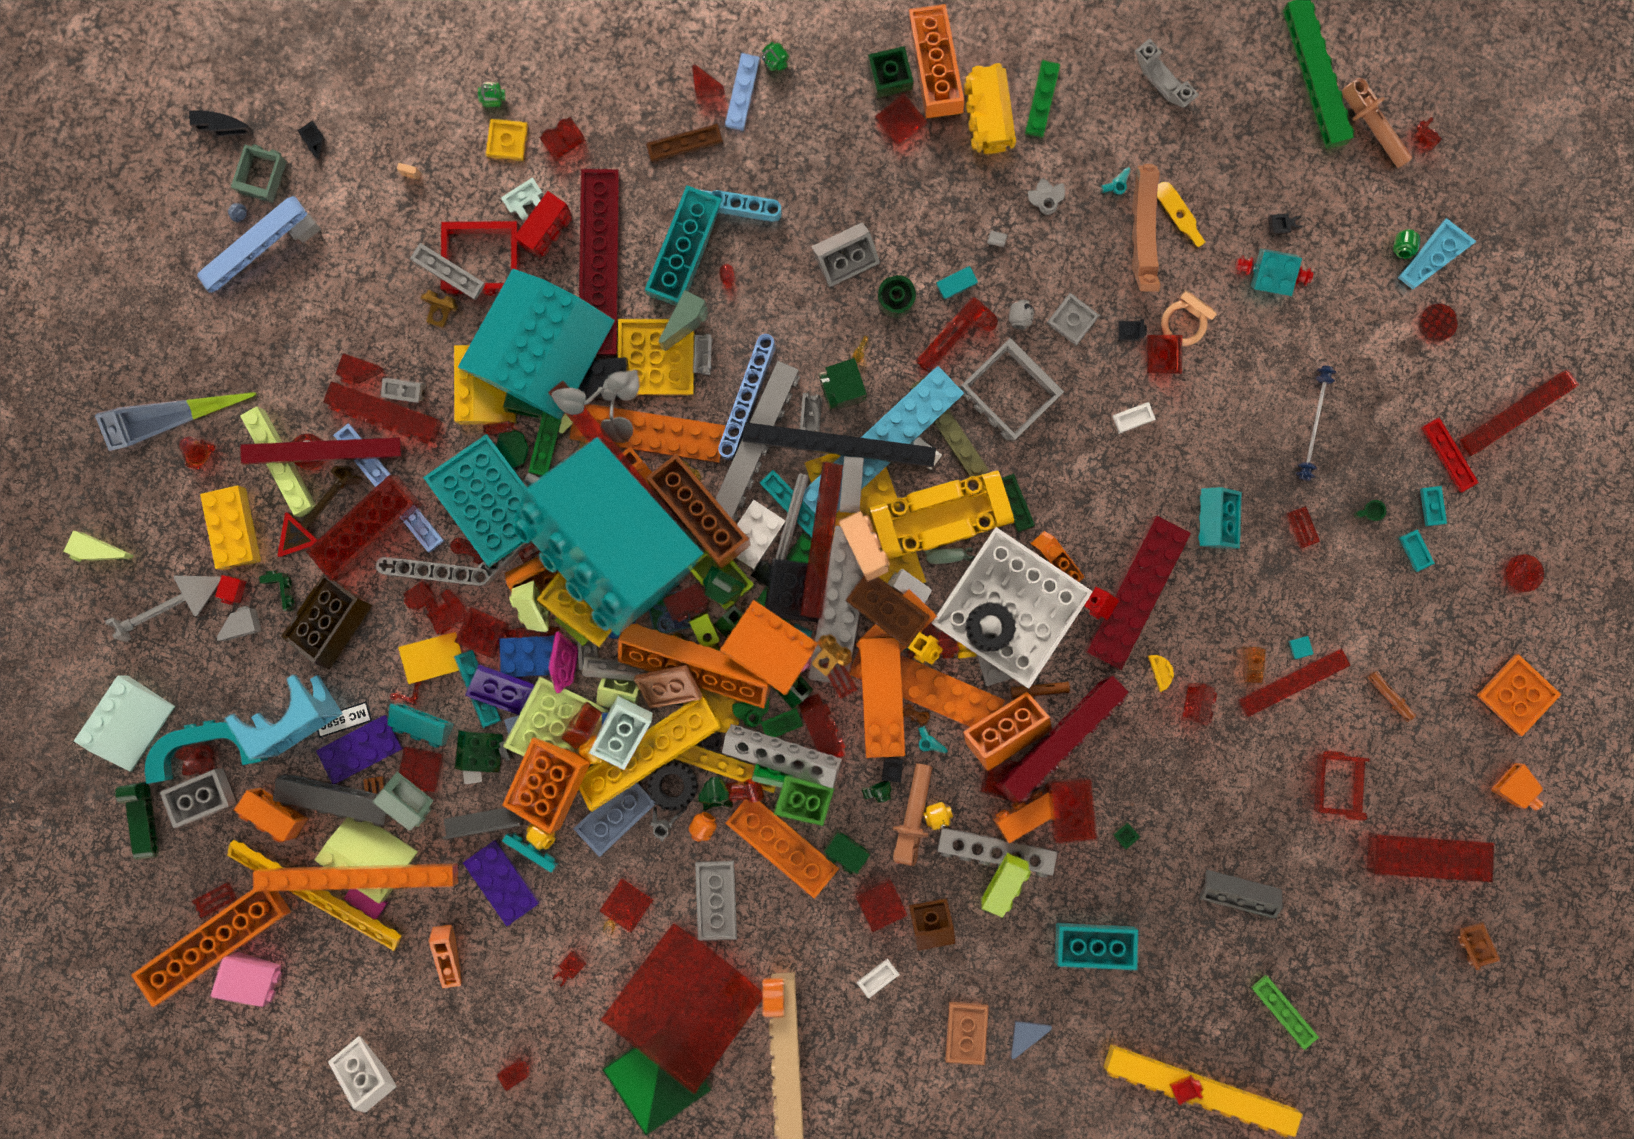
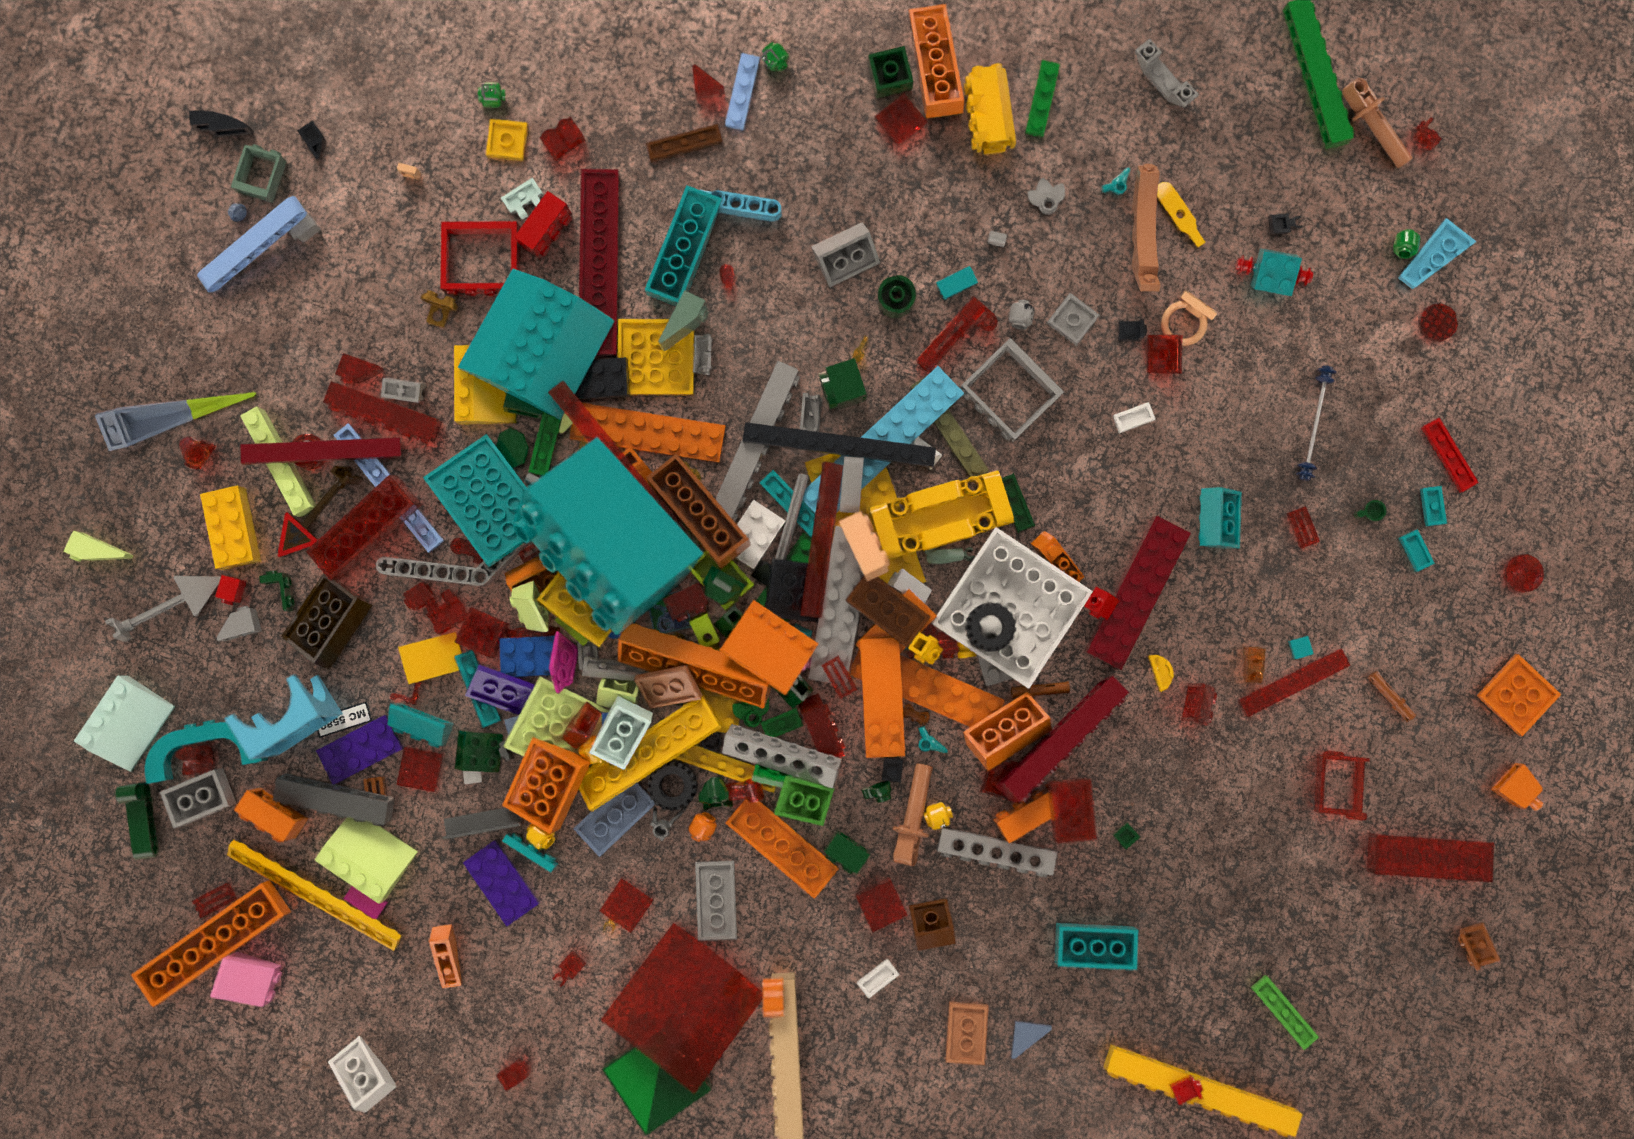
orange brick [253,864,458,891] -> none
sand green window [373,772,434,831] -> none
light grey plate [410,243,486,300] -> none
clear red axle [482,420,514,435] -> none
light grey plant [552,370,639,443] -> none
light blue beam [718,334,776,461] -> none
pearl gold bracket [812,634,852,676] -> none
lime brick [981,853,1031,918] -> none
dark grey panel [1200,870,1283,919] -> none
clear red beam [1459,369,1579,456] -> none

